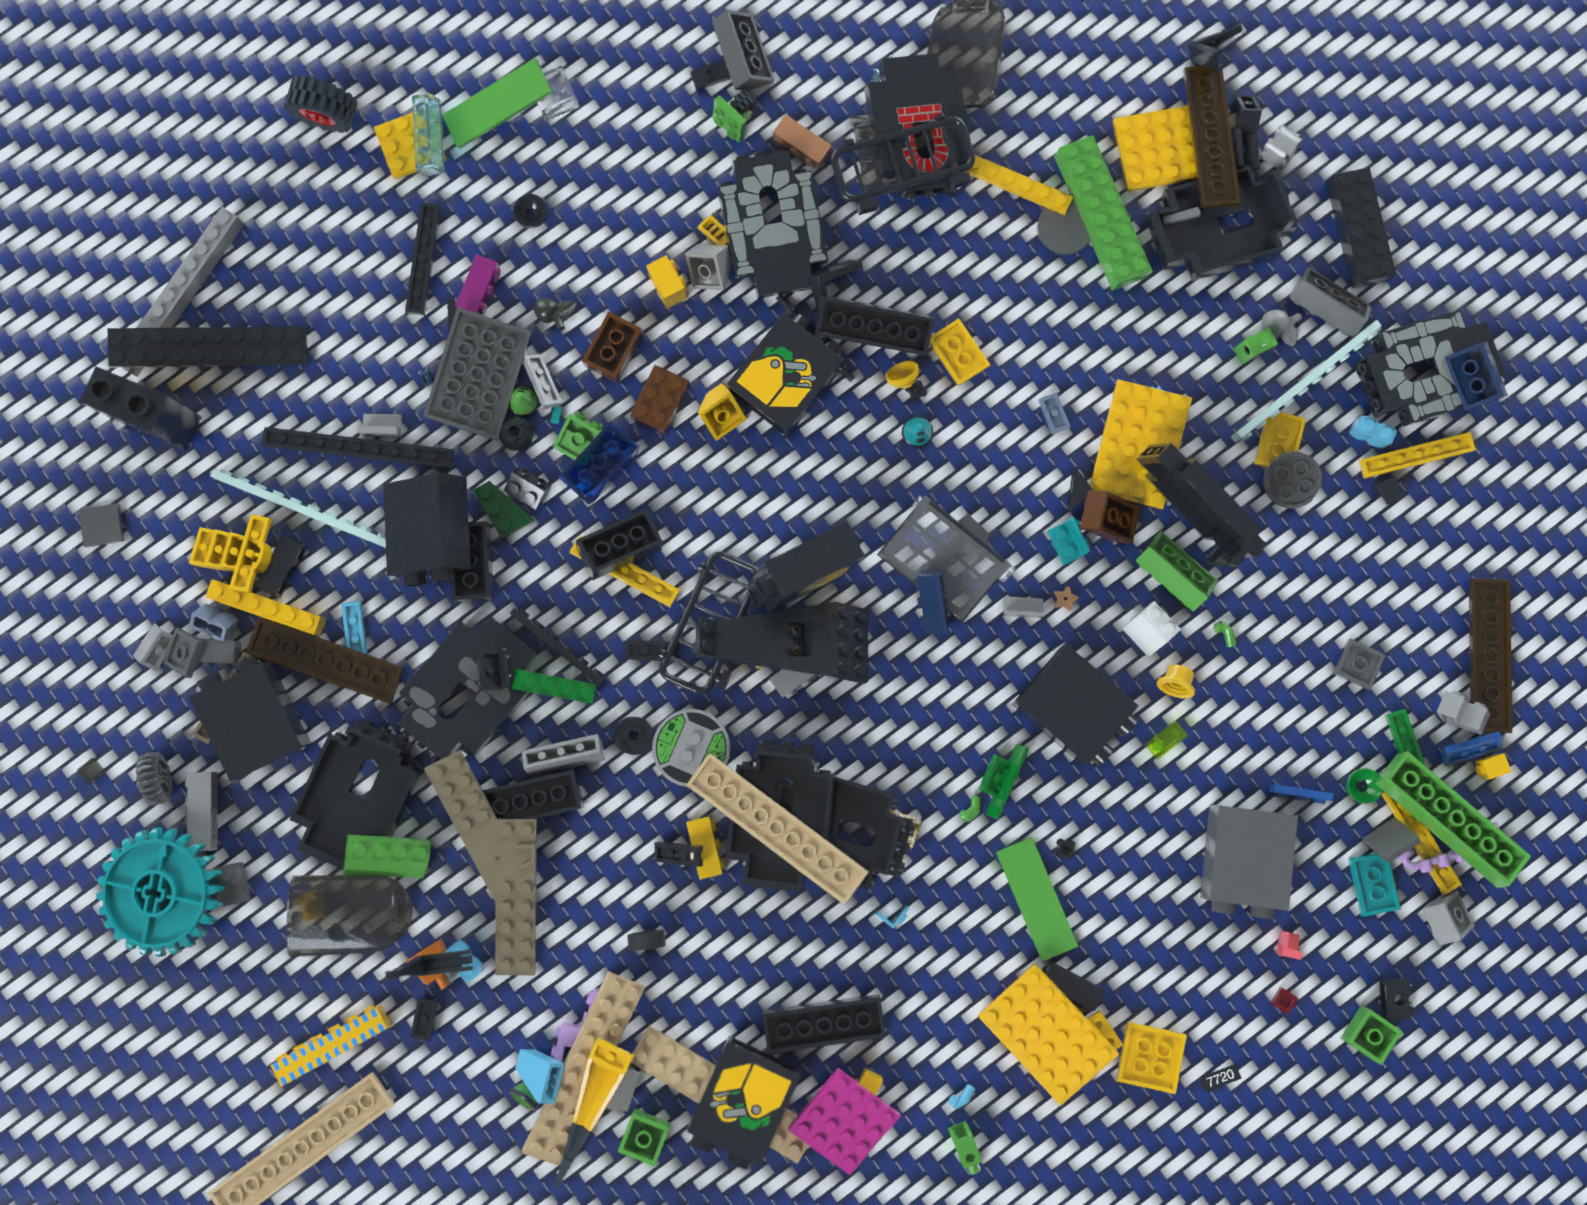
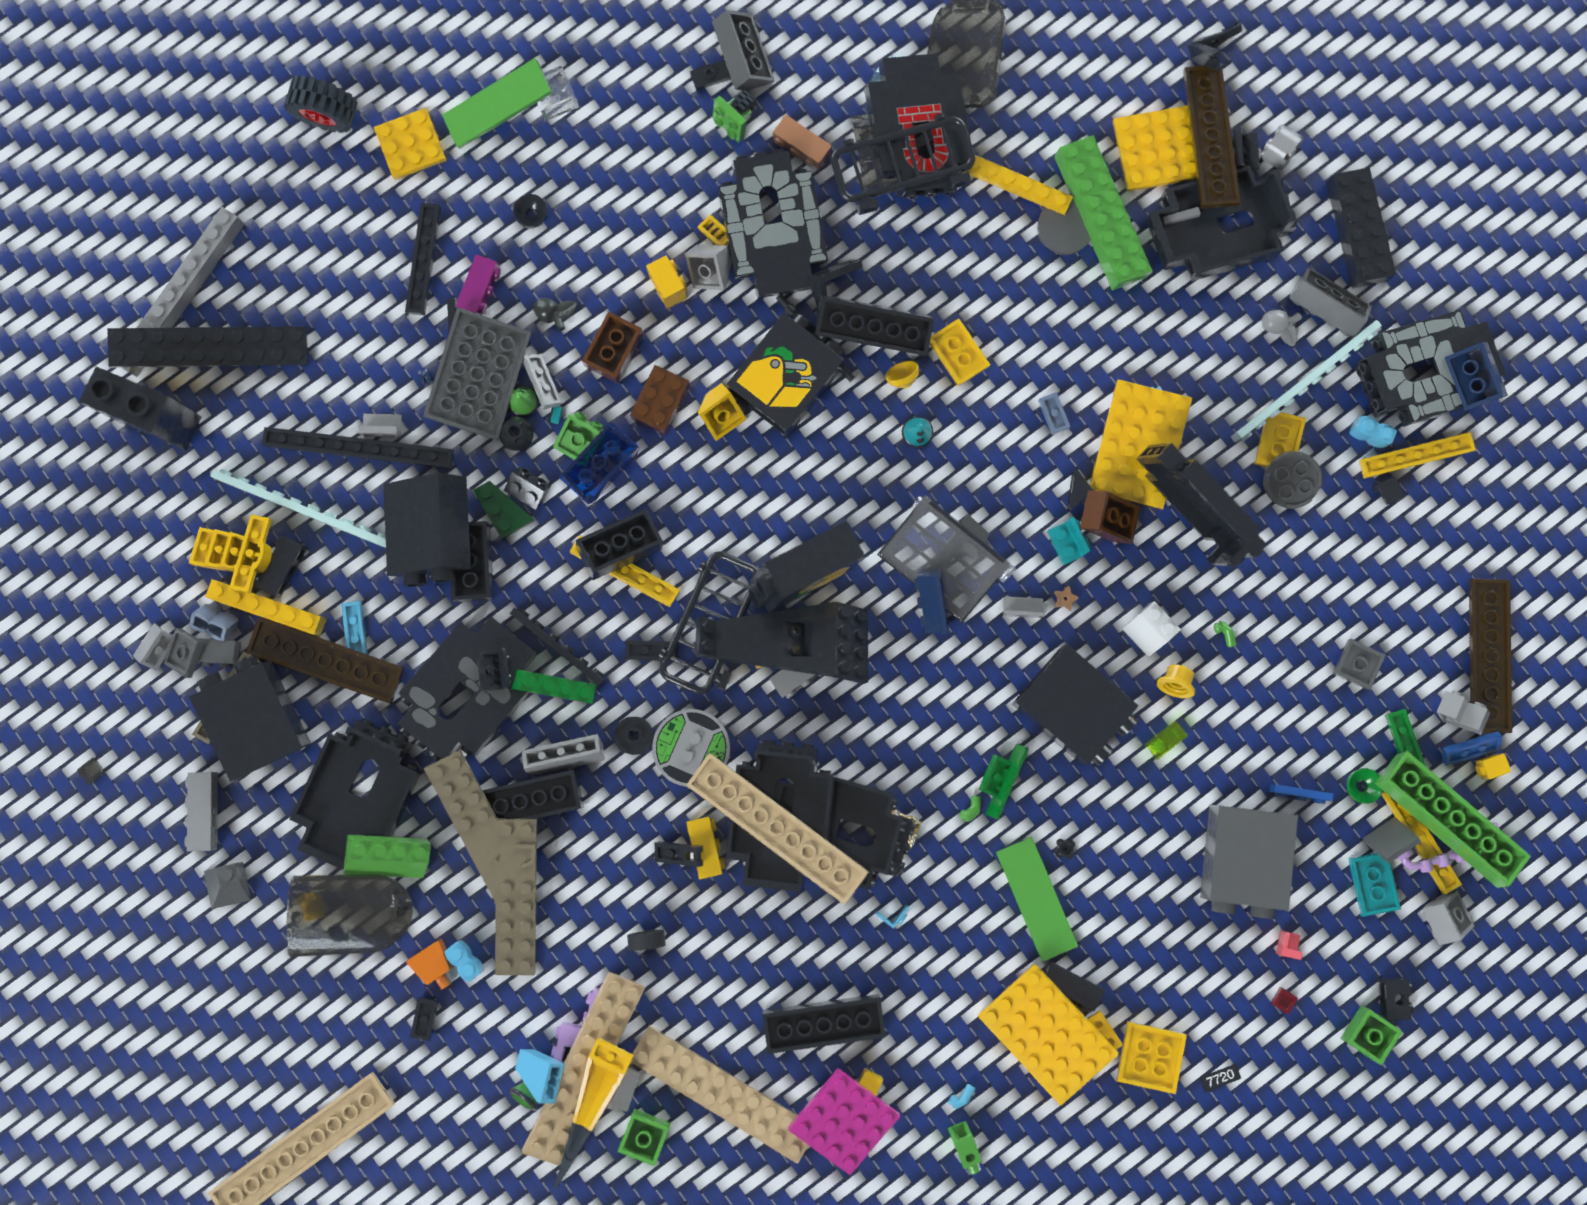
dark grey tile [79,503,124,548] -> none
teal gear [96,827,224,957] -> none
dark grey gear [135,752,174,805] -> none
yellow brick [270,1004,392,1087] -> none
black hinge [385,949,473,980] -> none
clear light blue brick [412,92,445,176] -> none
brick [687,1036,801,1170] -> none
black plate [905,380,927,402] -> none
bright green slope [1135,531,1218,612] -> none
bright green torso [1234,328,1278,365] -> none
black slope [1235,95,1262,134] -> none

